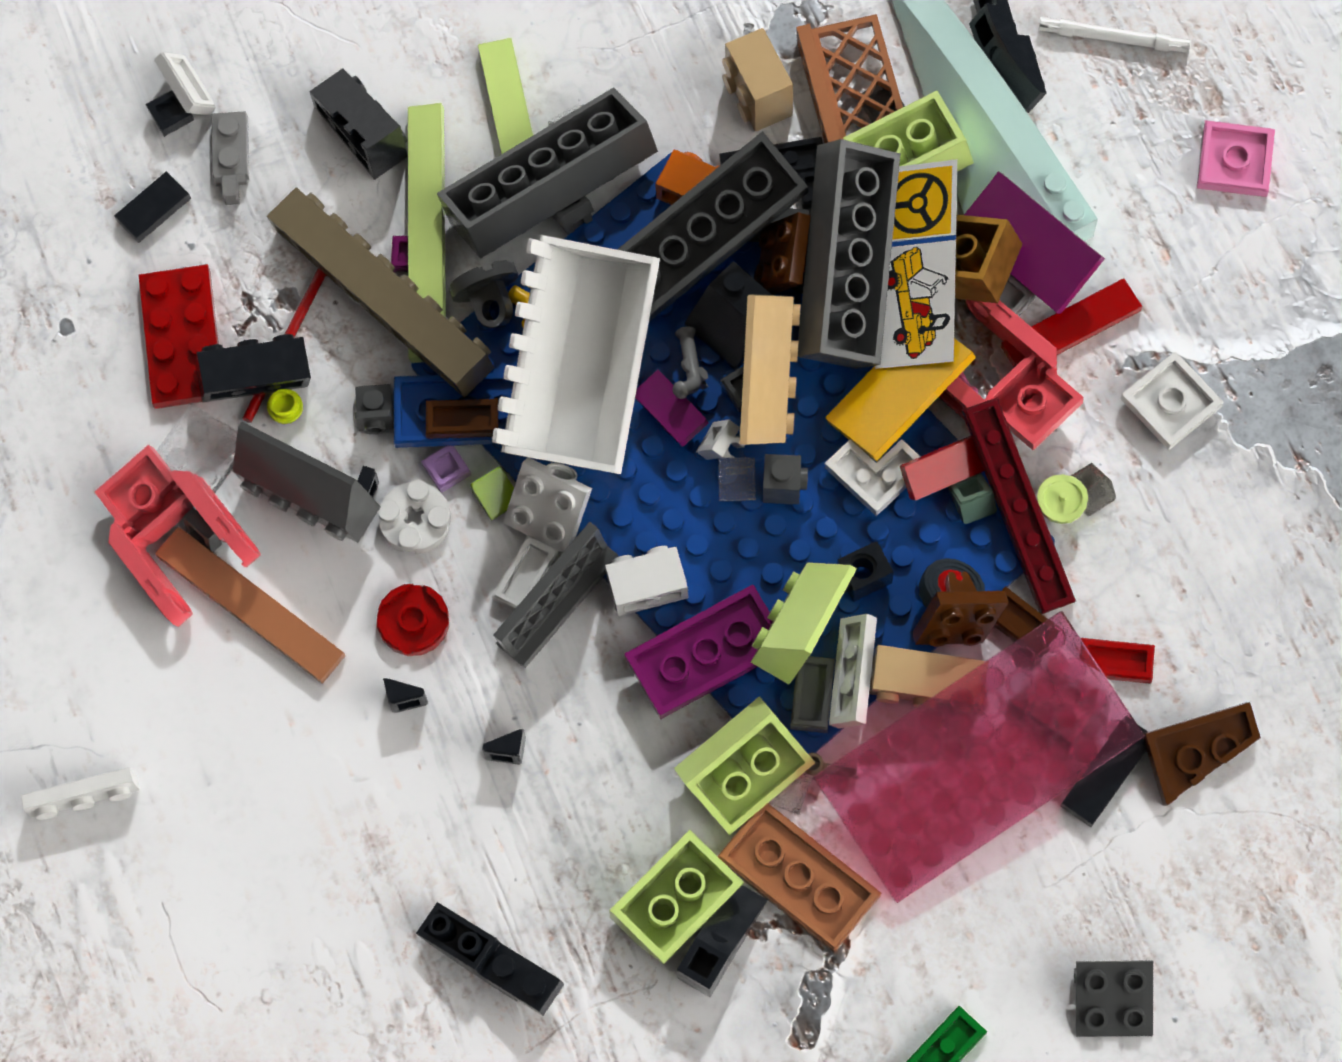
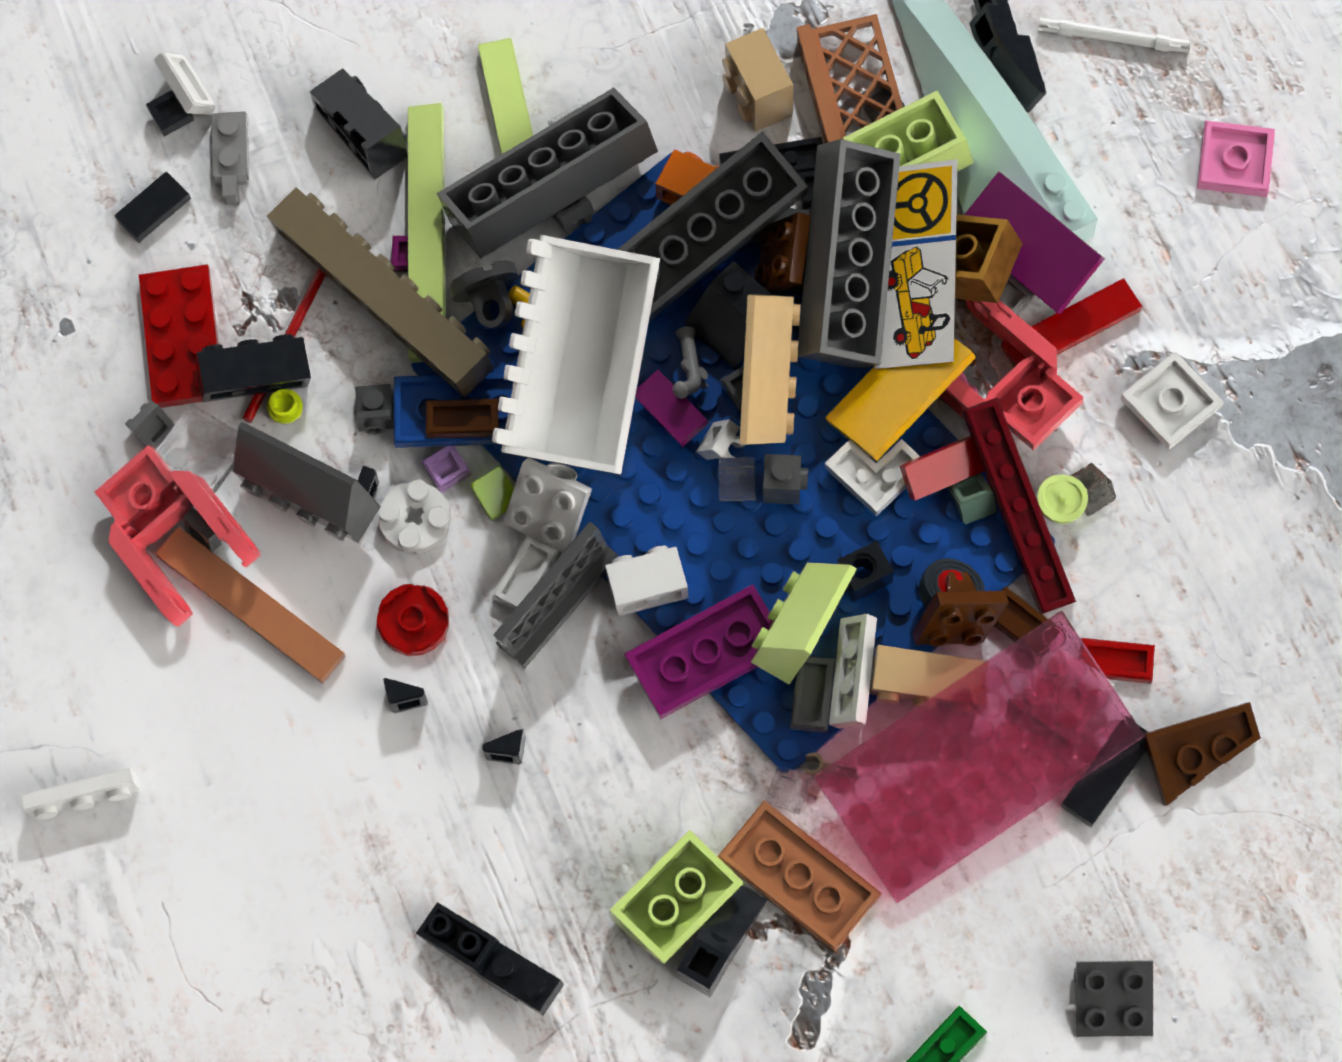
yellowish green slope [674,696,815,835] -> none
none -> dark grey tile [125,400,177,449]

